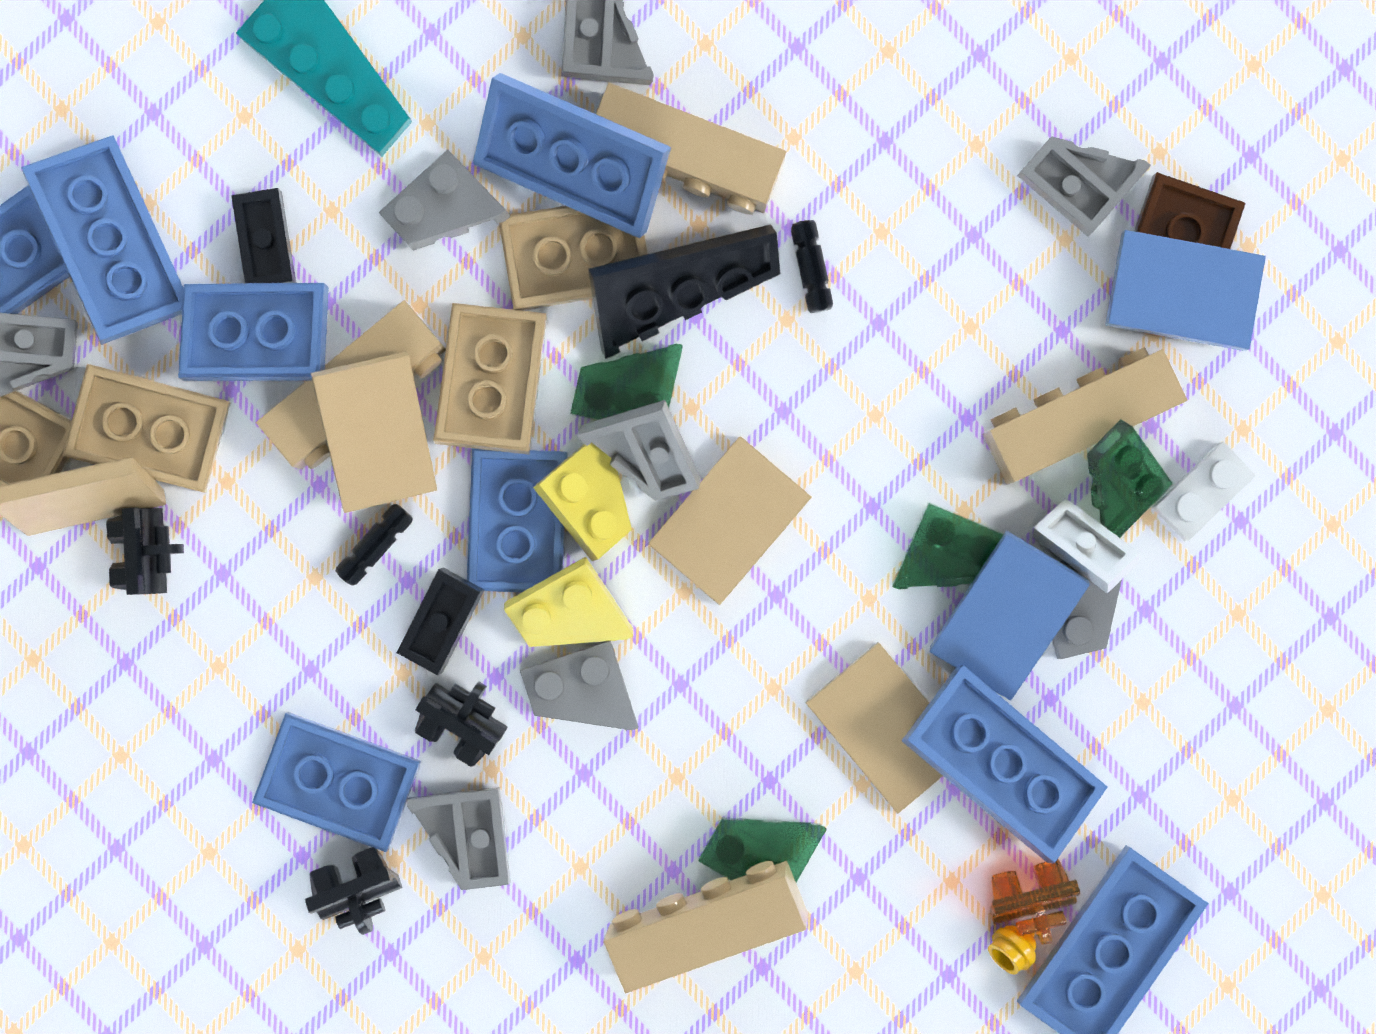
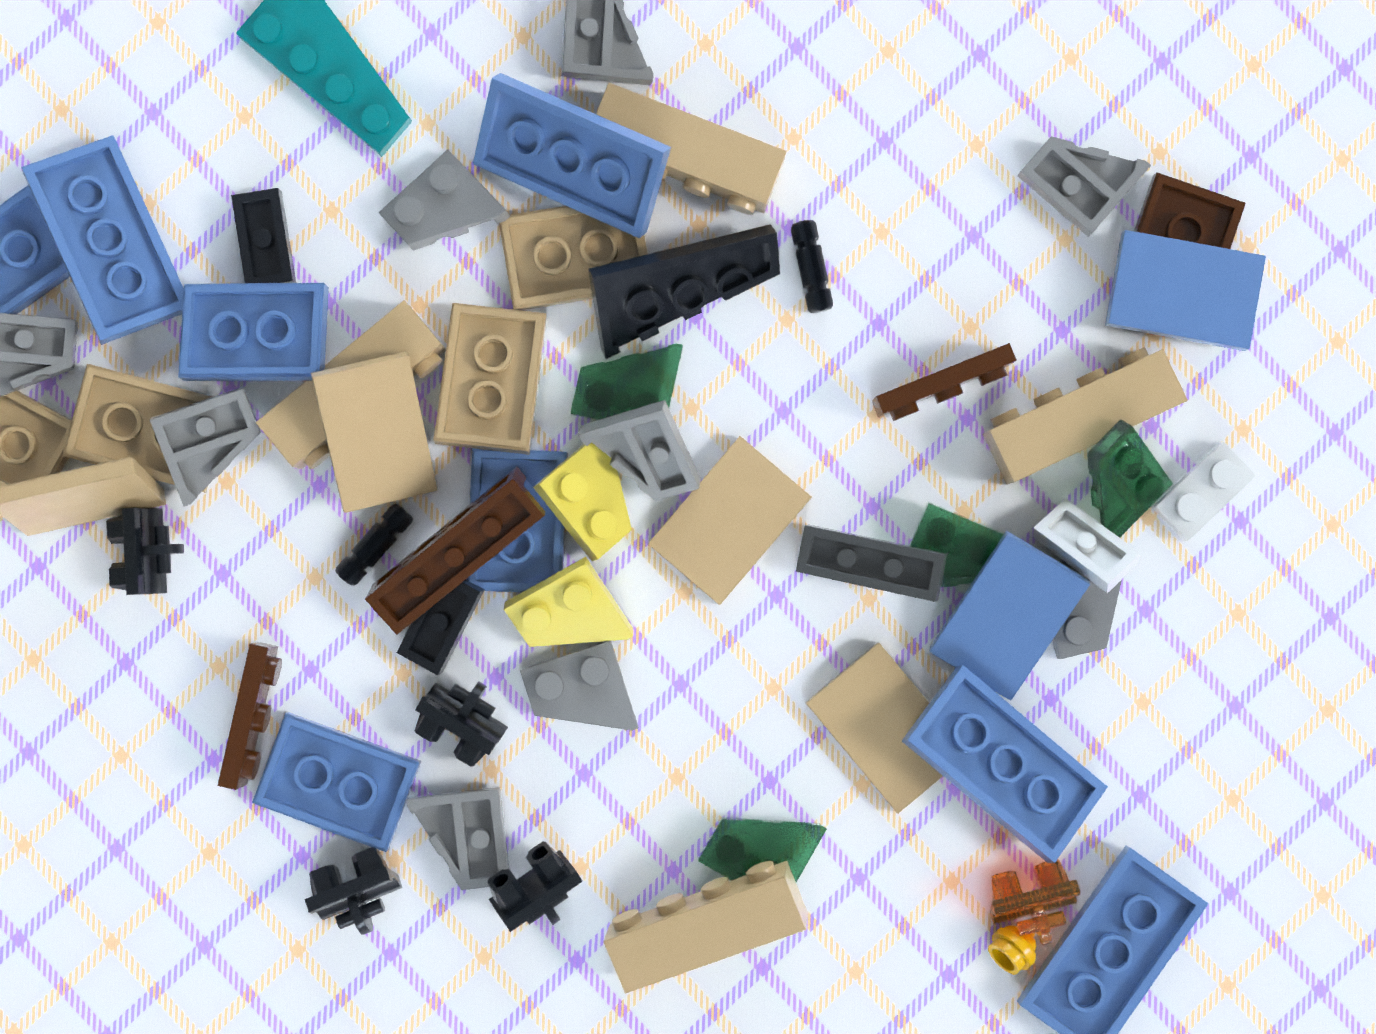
none -> light grey wing [150,386,261,507]
none -> reddish brown plate [217,642,282,790]
none -> reddish brown fence [365,467,546,635]
none -> black hips [487,841,583,932]
none -> dark grey plate [796,524,948,602]
none -> reddish brown plate [872,343,1017,421]

